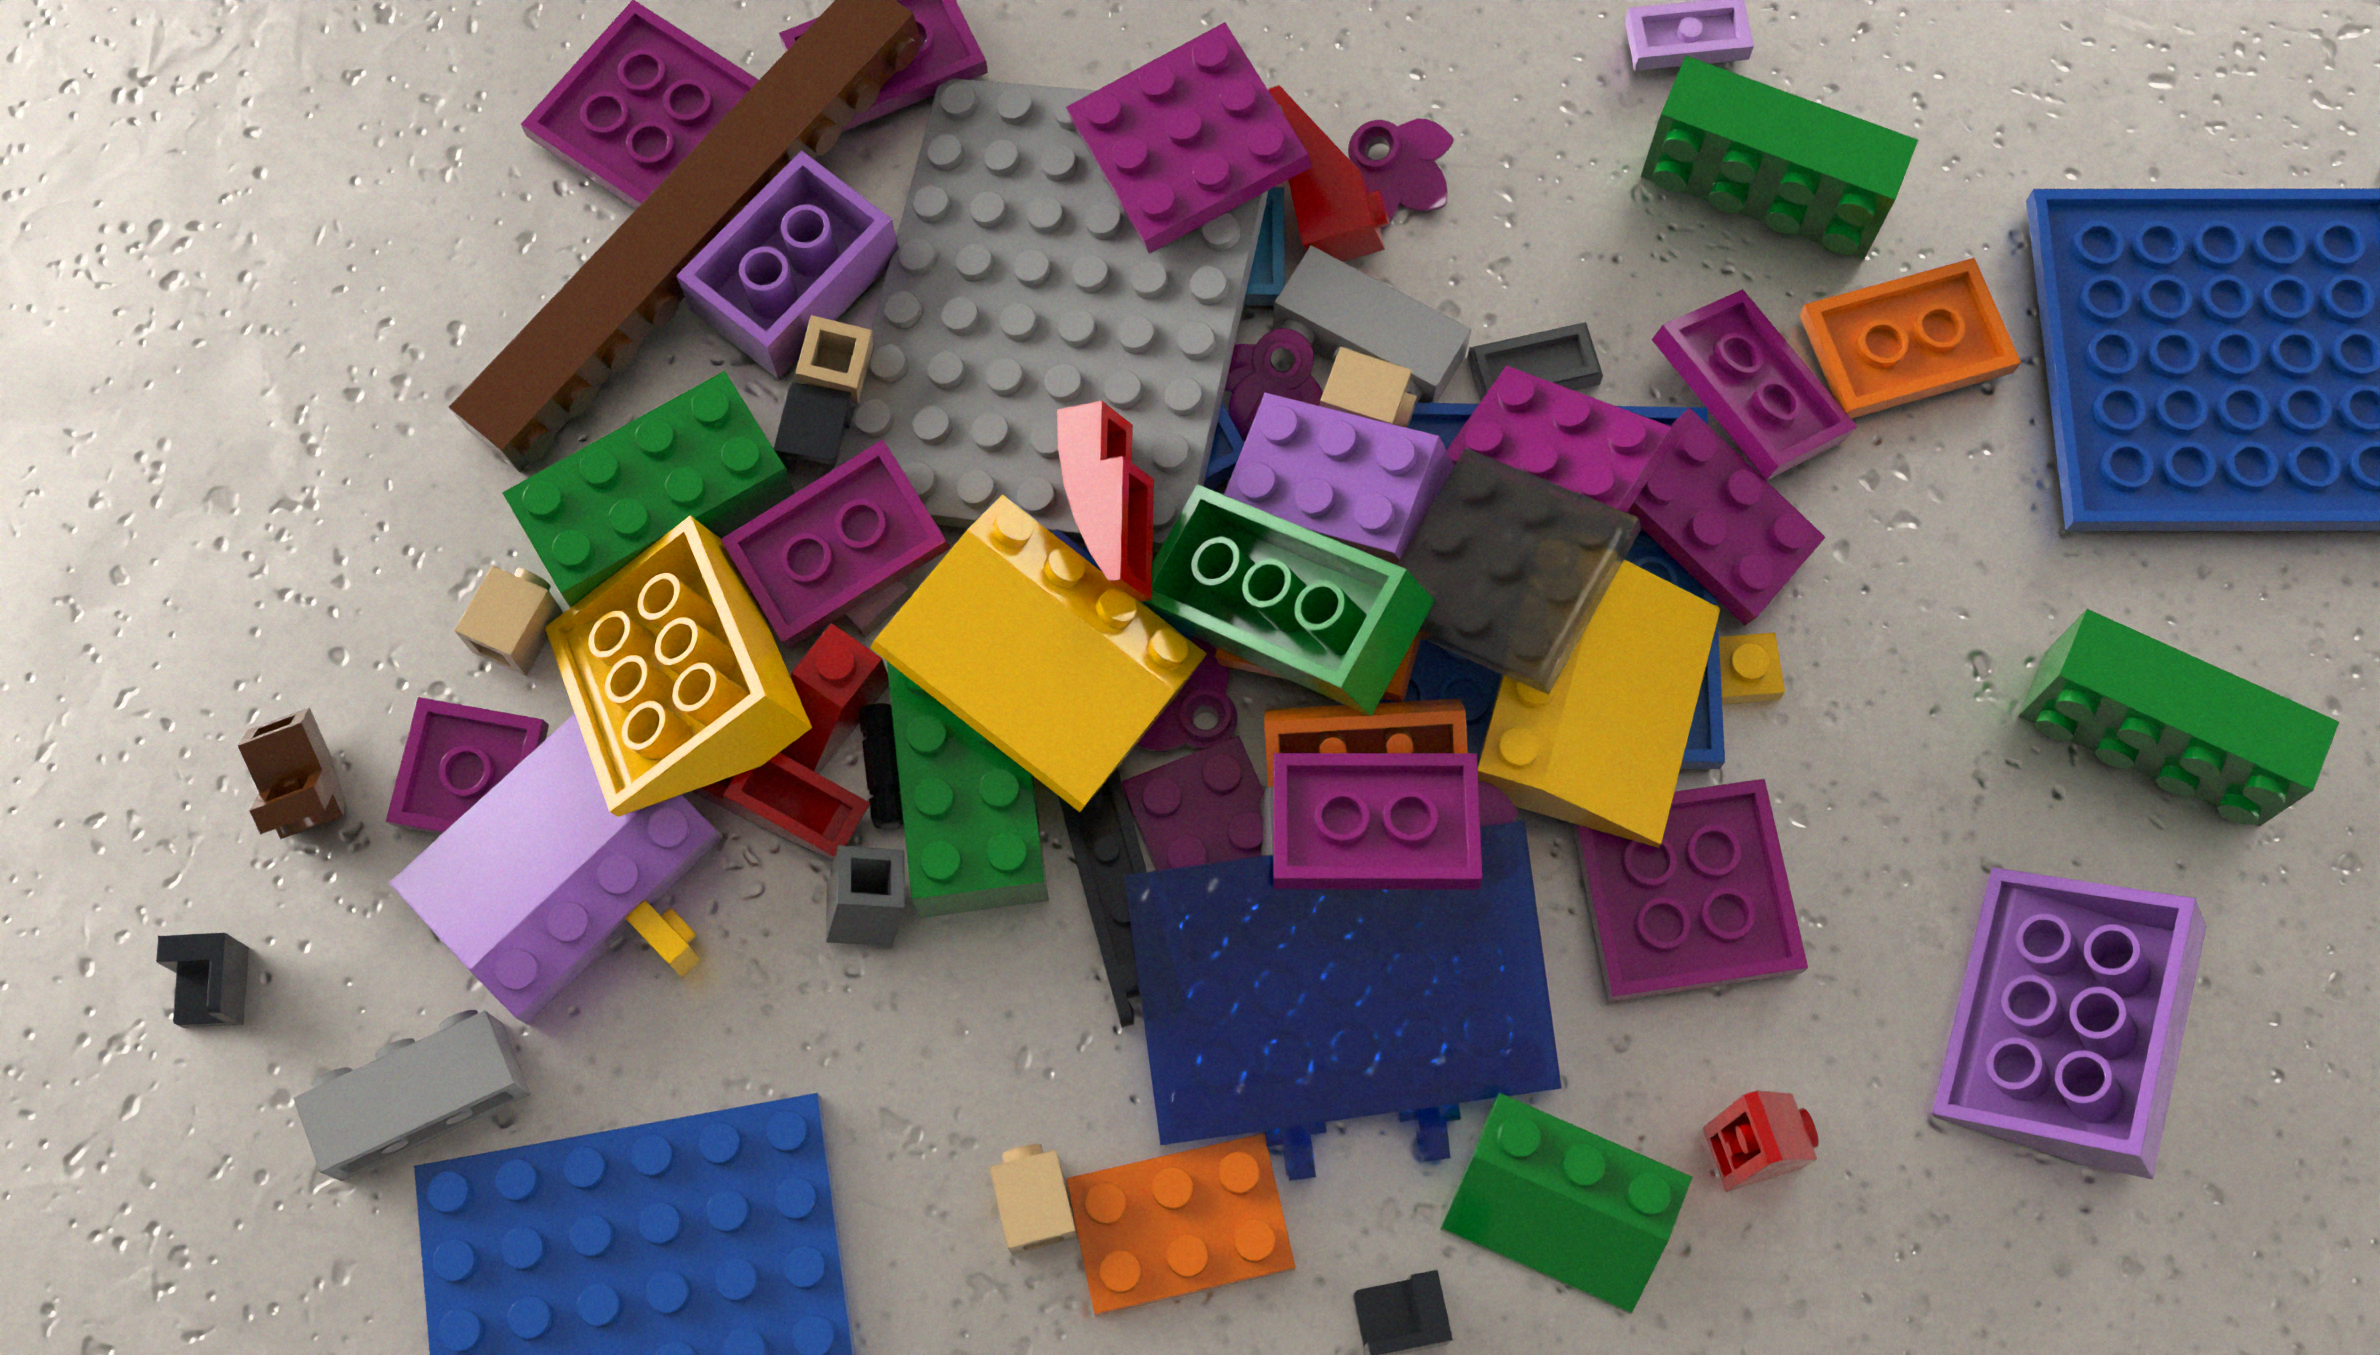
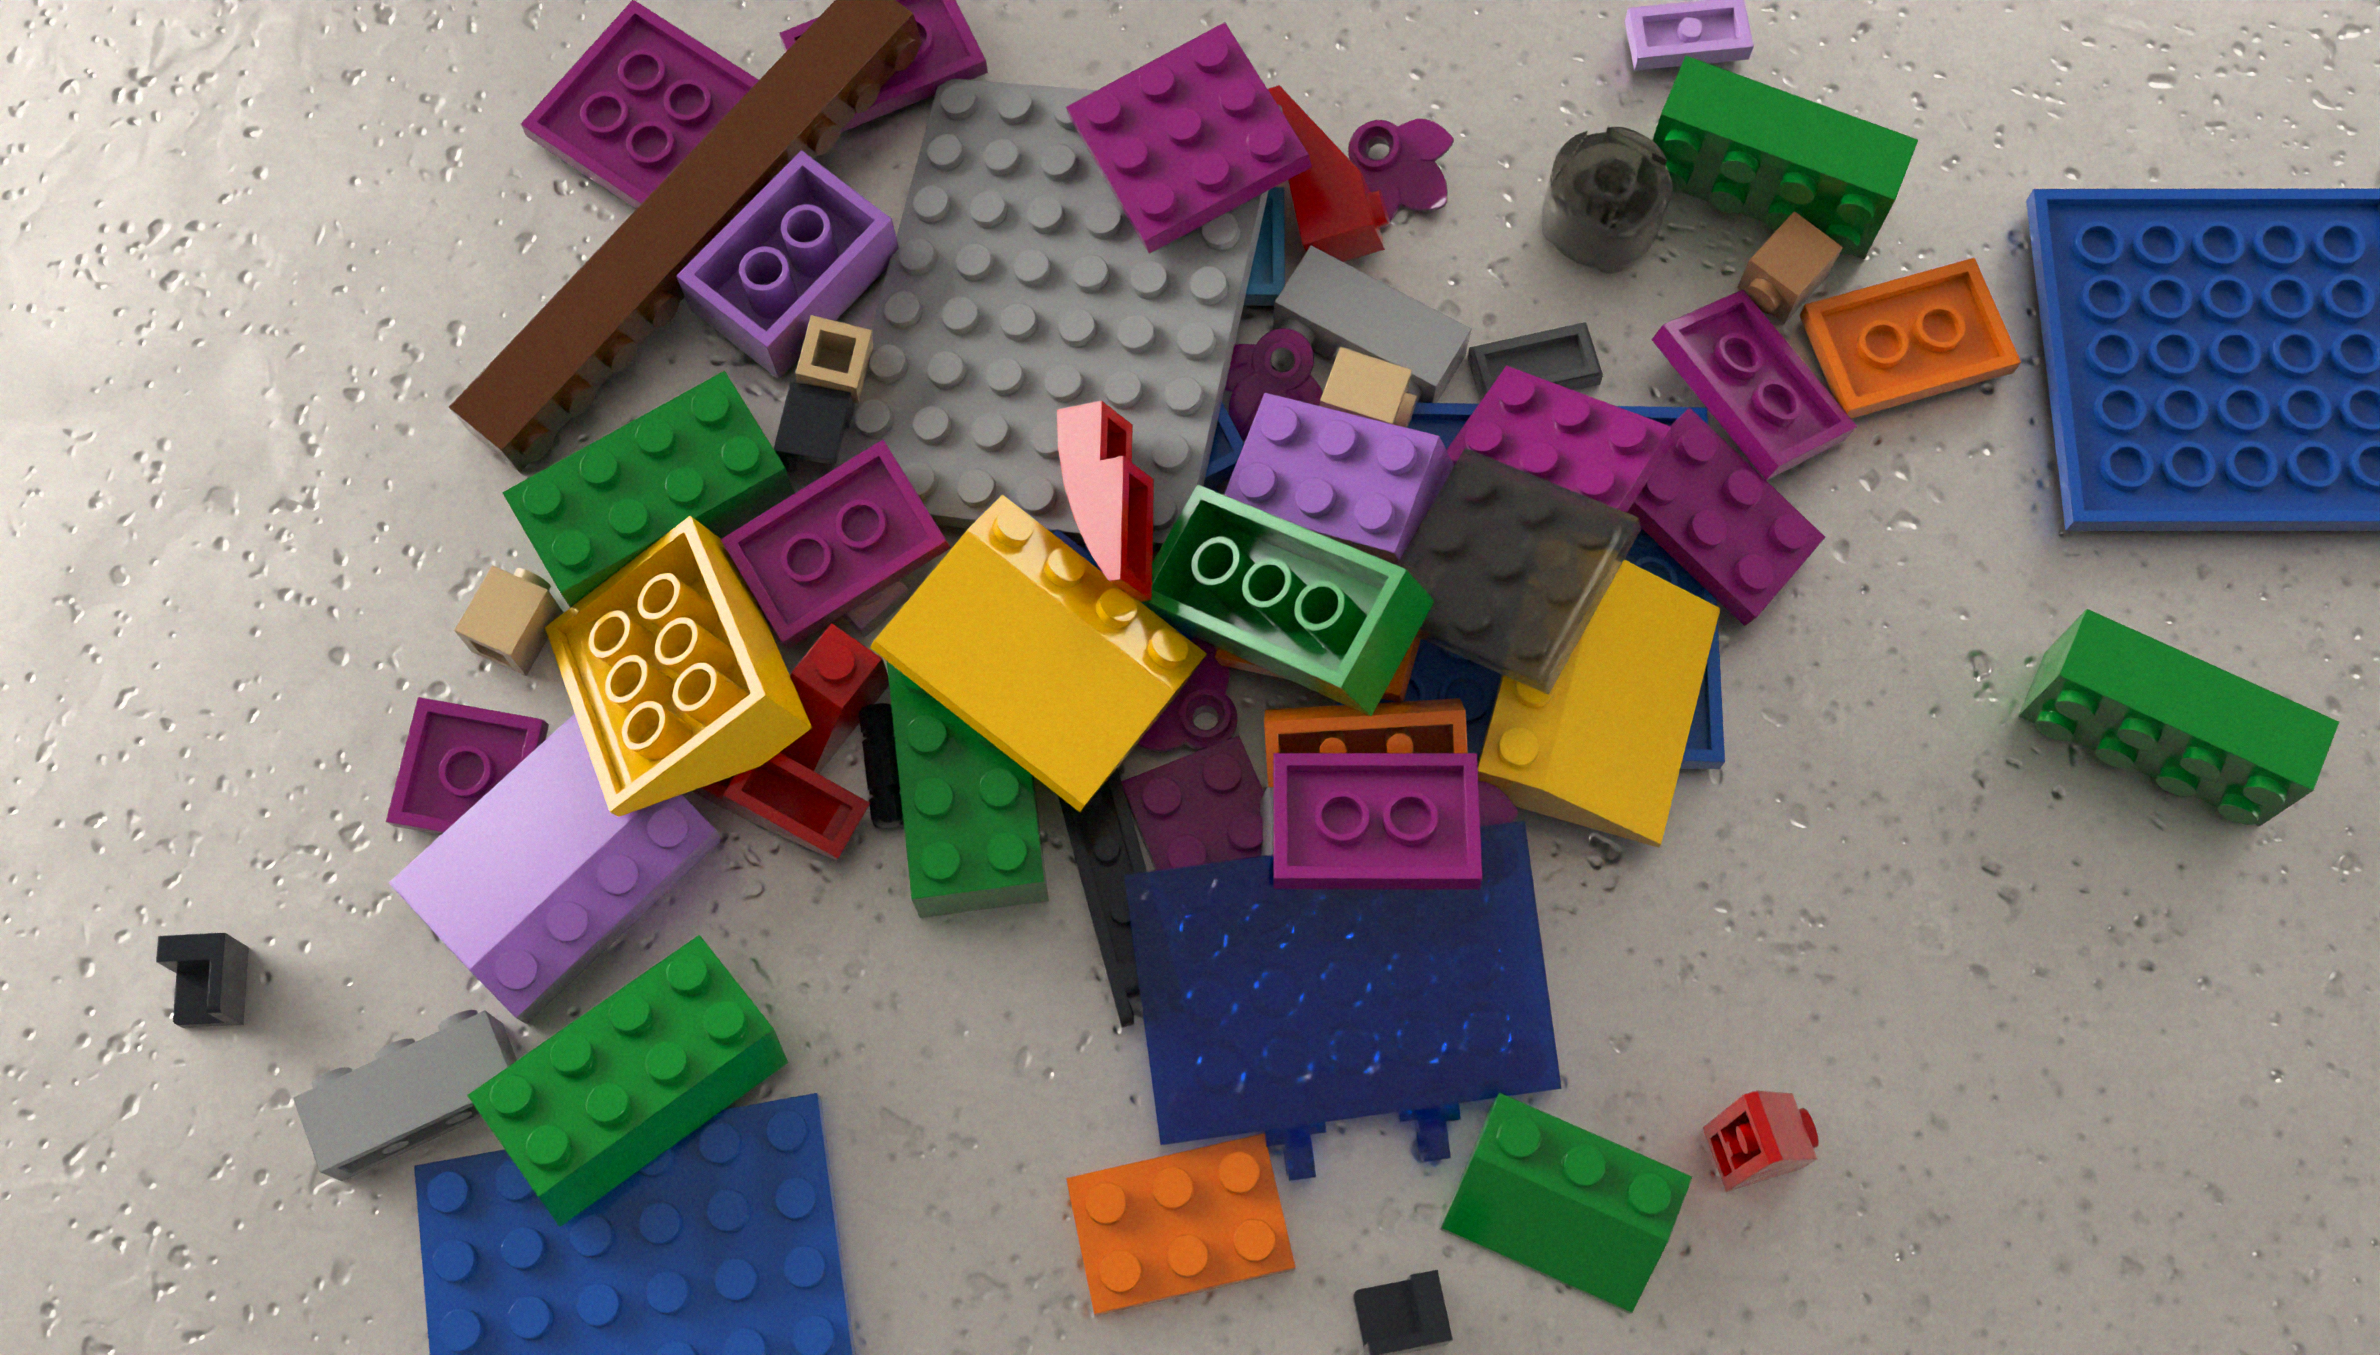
reddish brown brick [238,707,344,840] -> none
yellow plate [625,900,701,978] -> none
dark grey brick [826,845,905,946] -> none
tan brick [989,1144,1078,1256] -> none
magenta plate [1572,778,1808,1002] -> none
yellow plate [1719,632,1785,705] -> none
medium lavender slope [1932,867,2207,1180] -> none
none -> green brick [467,934,789,1227]
none -> clear smoke brick [1542,127,1673,273]
none -> medium nougat brick [1737,211,1843,324]

